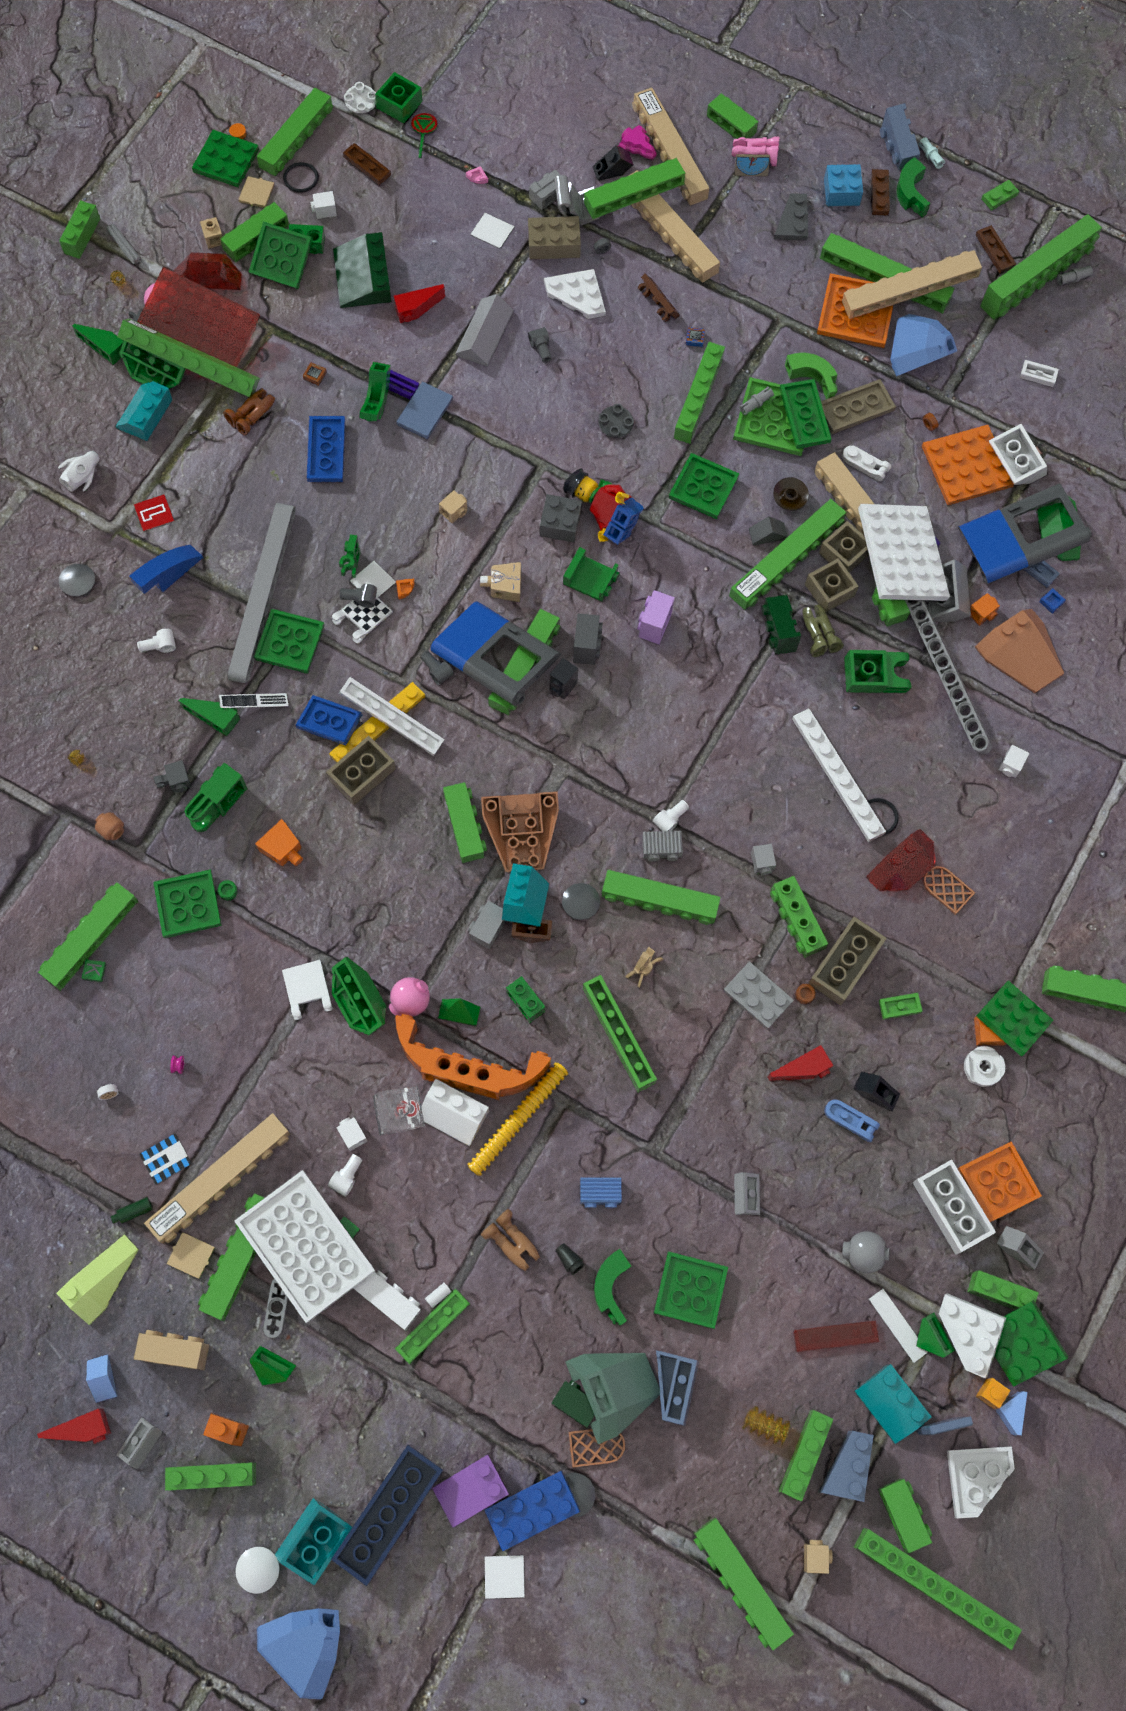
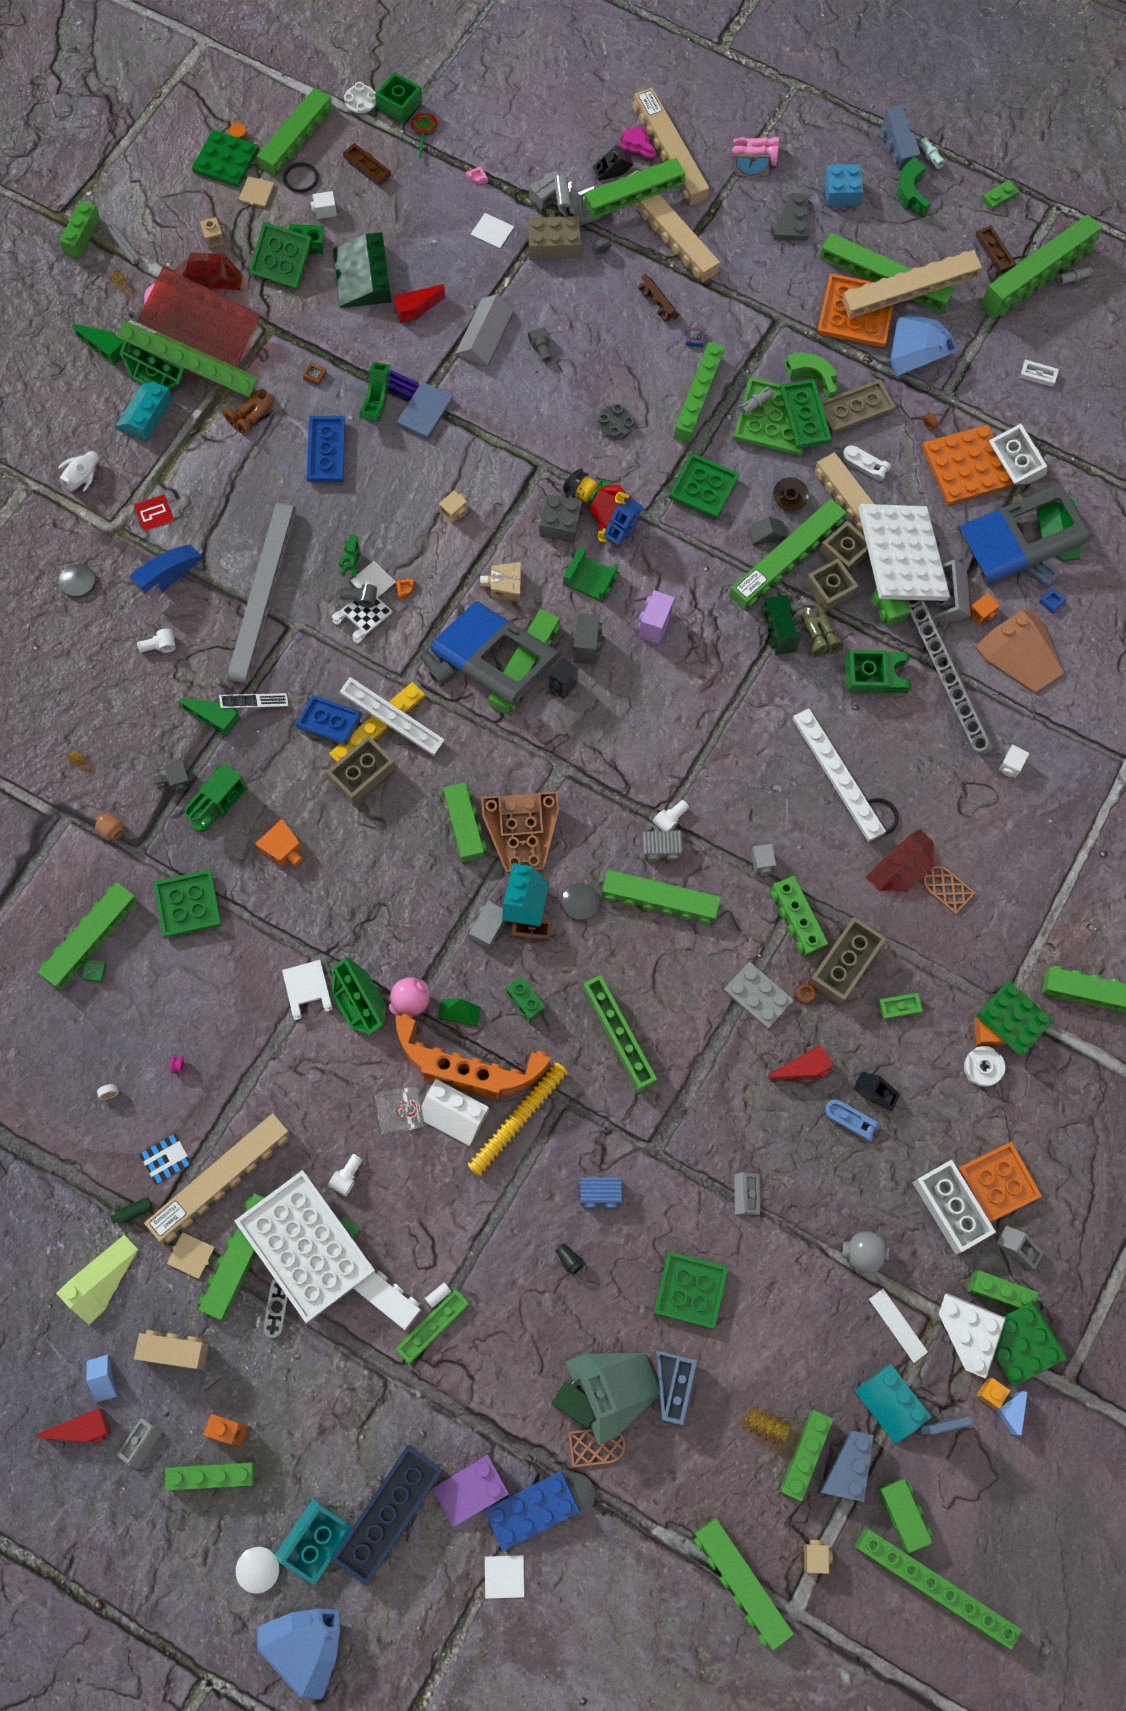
green tile [217,880,238,901] -> none
bright green brick [220,202,289,263] -> none
green slope [250,1346,296,1386] -> none
green plate [254,609,325,674] -> none
white brick [336,1117,367,1151] -> none
medium nougat piece [480,1208,540,1271] -> none
white plate [544,269,606,319] -> none
green arch [594,1249,631,1327] -> none
tan piece [625,947,664,988] -> none
bright green brick [706,93,758,139] -> none
clear red tile [793,1320,879,1352] -> none
reddish brown plate [871,169,890,216] -> none
green slope [916,1312,955,1358] -> none
white plate [947,1447,1015,1518] -> none

